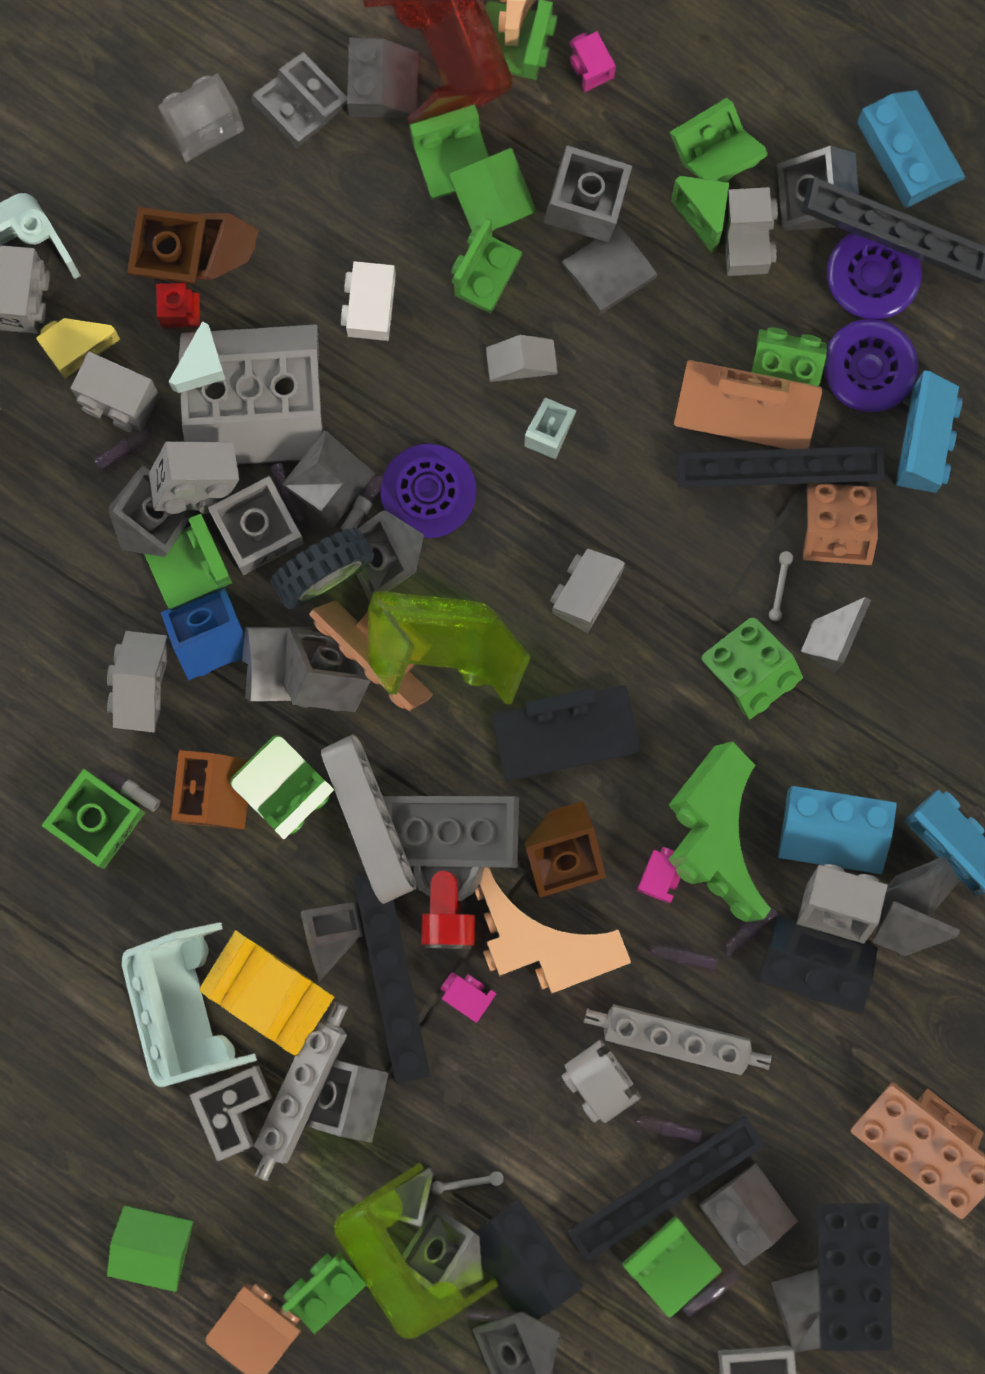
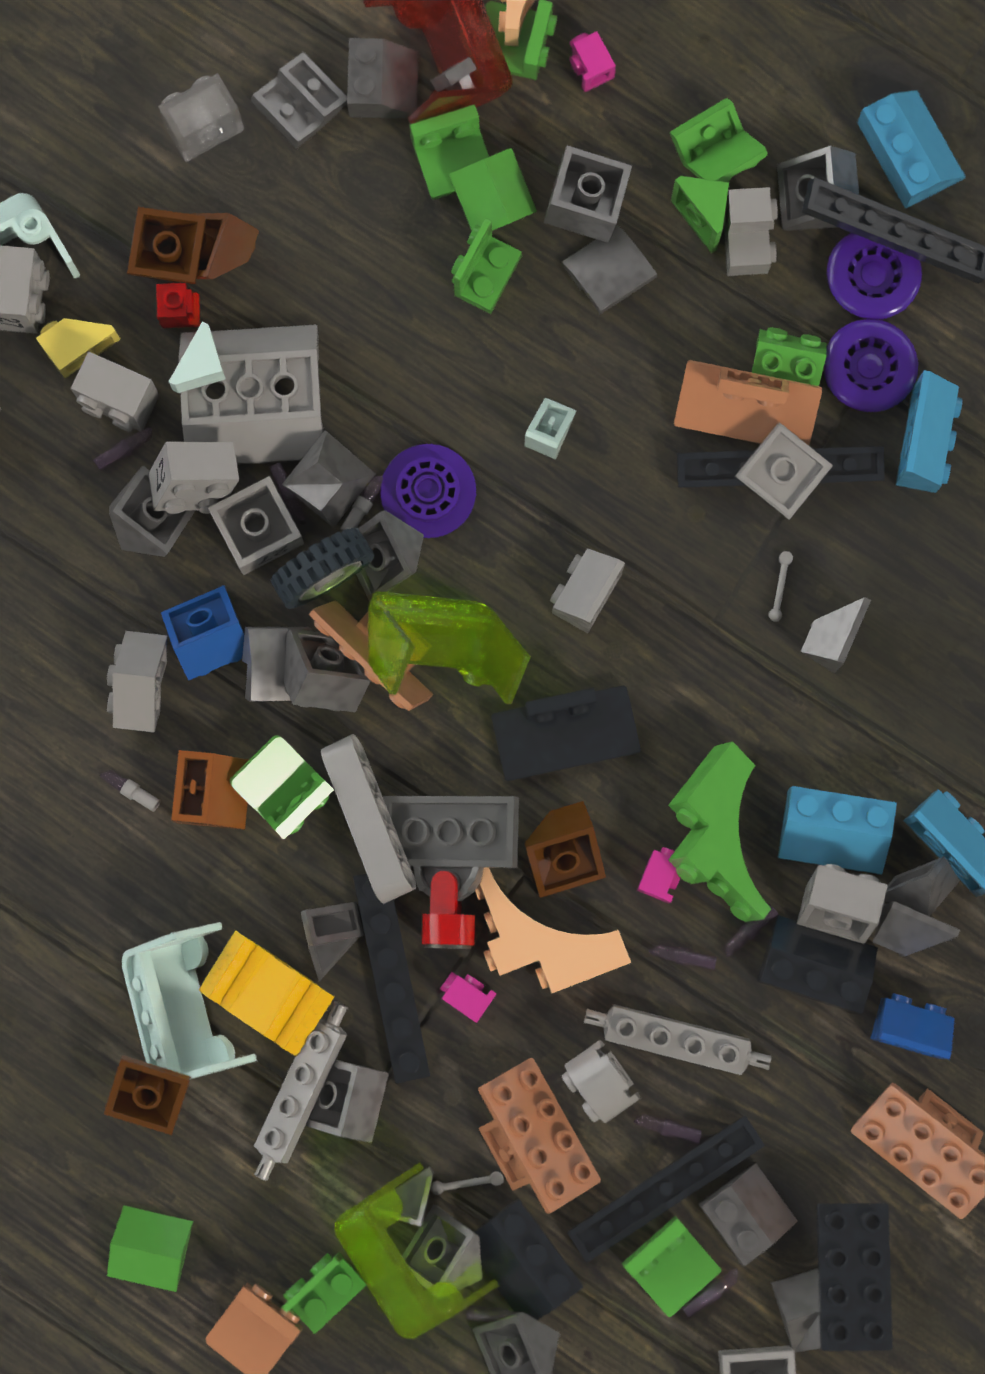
bright green brick [42,769,145,869] -> none
bright green bracket [144,513,233,610] -> none
light grey brick [190,1066,272,1162] -> none
white brick [341,262,396,341] -> none
light grey slope [486,335,558,382] -> none
bright green bracket [702,618,803,720] -> none
nougat bracket [803,483,878,565] -> none
none -> reddish brown slope [104,1055,191,1135]
none -> flat silver tile [430,57,477,101]
none -> nougat bracket [478,1058,601,1214]
none -> light grey tile [735,422,833,520]
none -> blue slope [870,993,955,1059]

